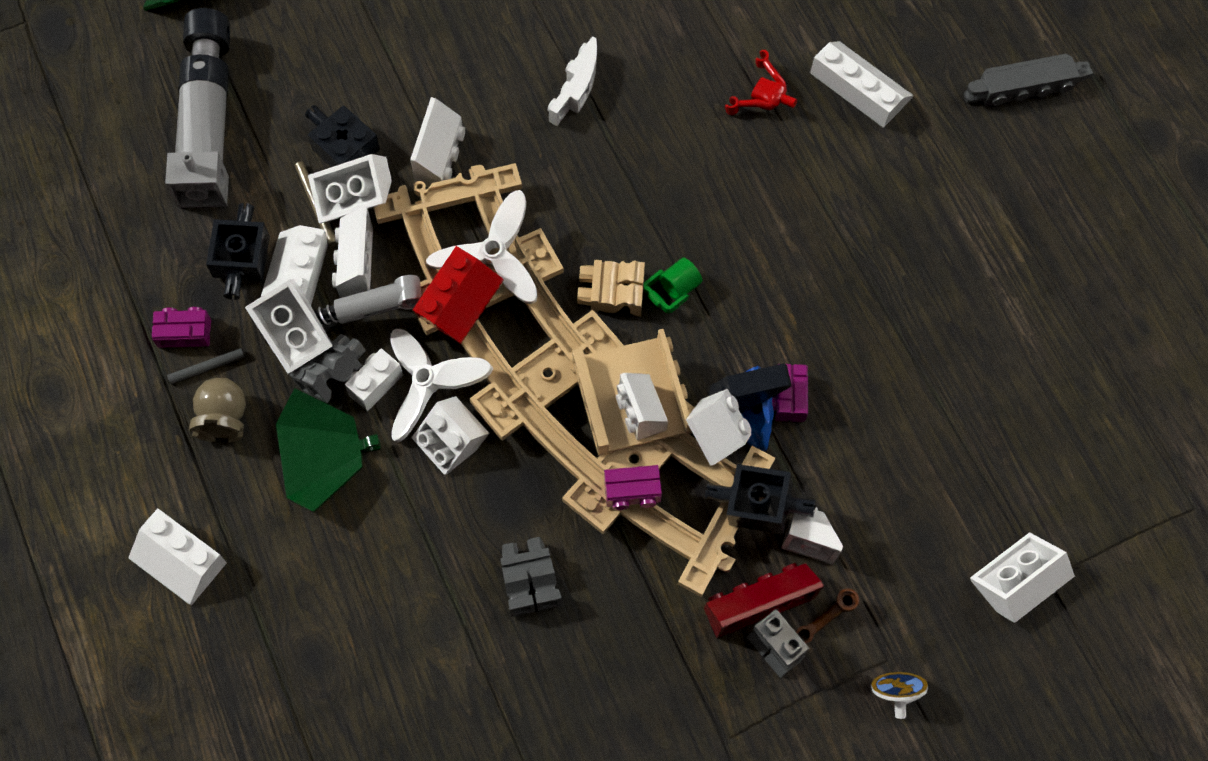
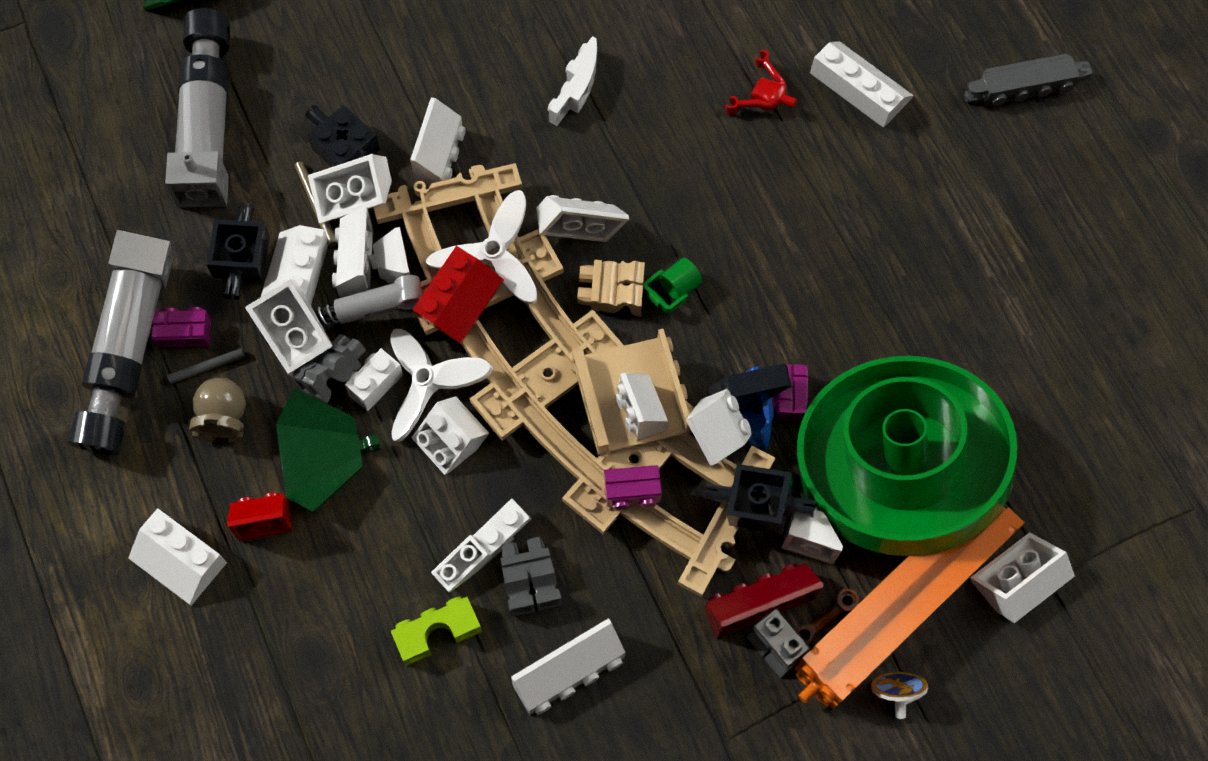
none -> light grey piece [68,230,174,456]
none -> red slope [227,492,293,541]
none -> white slope [370,227,410,284]
none -> lime arch [391,597,482,666]
none -> white slope [431,499,531,592]
none -> white slope [511,618,625,715]
none -> white slope [536,195,629,242]
none -> orange brick [794,507,1025,709]
none -> green piece [797,356,1017,556]

